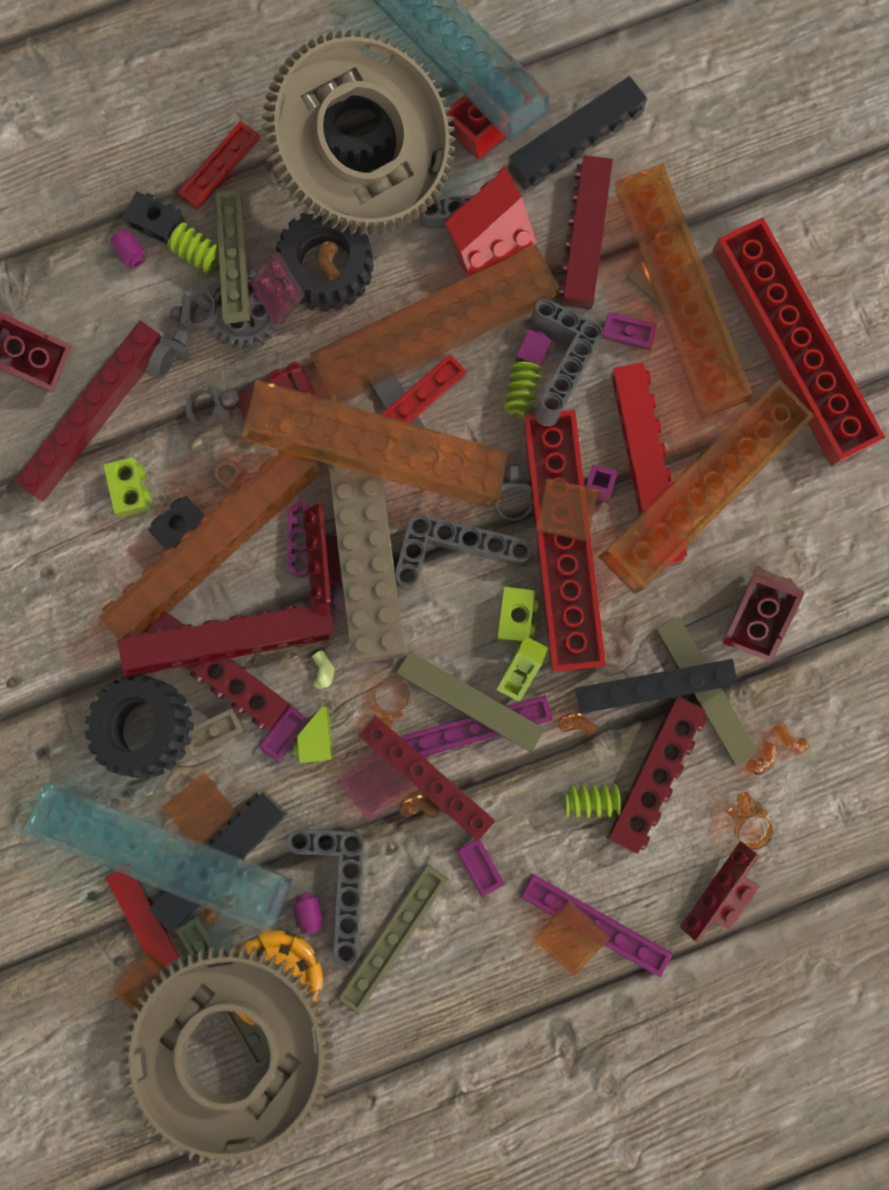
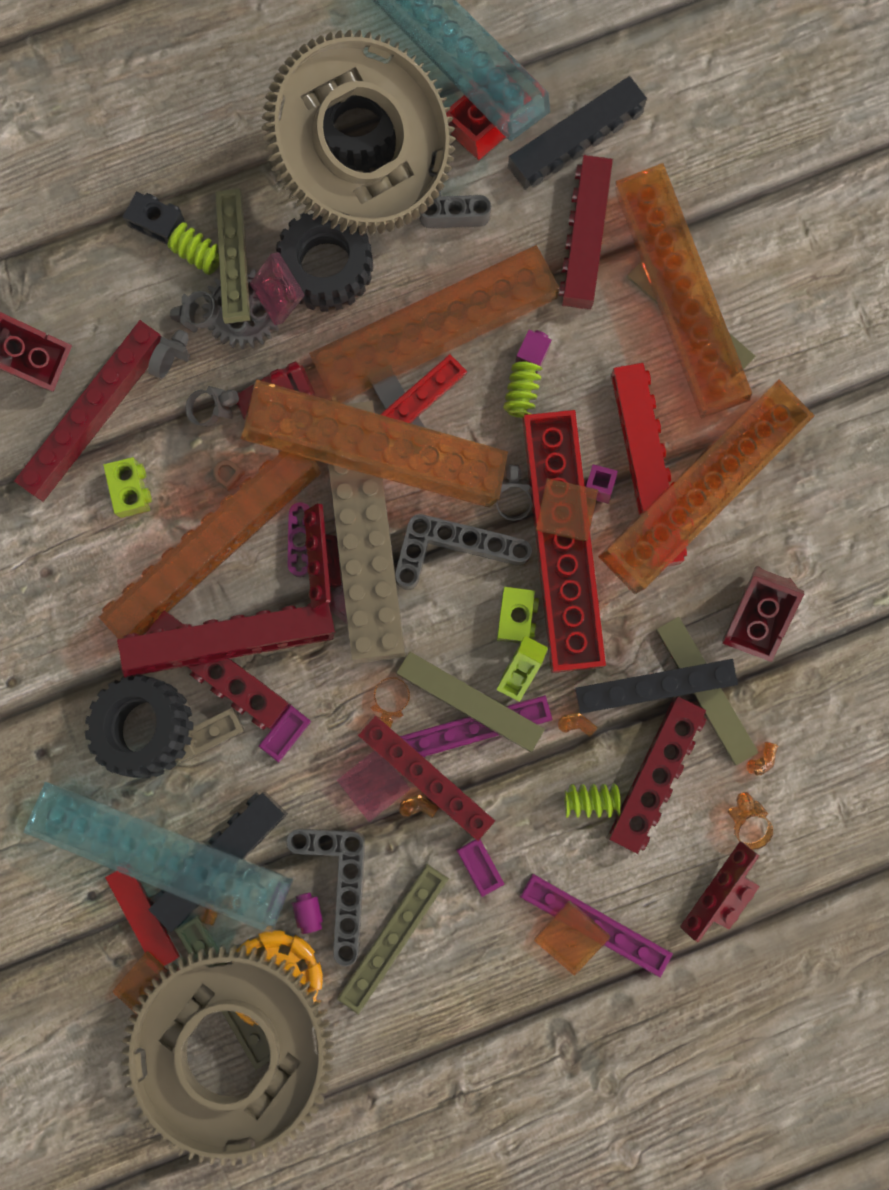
magenta brick [110,229,146,268] -> none
black brick [148,496,211,556] -> none
clear orange tile [163,773,237,848] -> none
red tile [177,120,260,211] -> none
lime slope [294,707,334,763] -> none
yellowish green arm [312,650,335,690] -> none
clear orange arm [317,241,340,280] -> none
red wedge [444,166,537,275] -> none
dark grey beam [529,299,603,426] -> none
magenta plate [601,312,657,351] -> none
red brick [712,217,886,467] -> none
clear orange arm [773,722,809,755] -> none

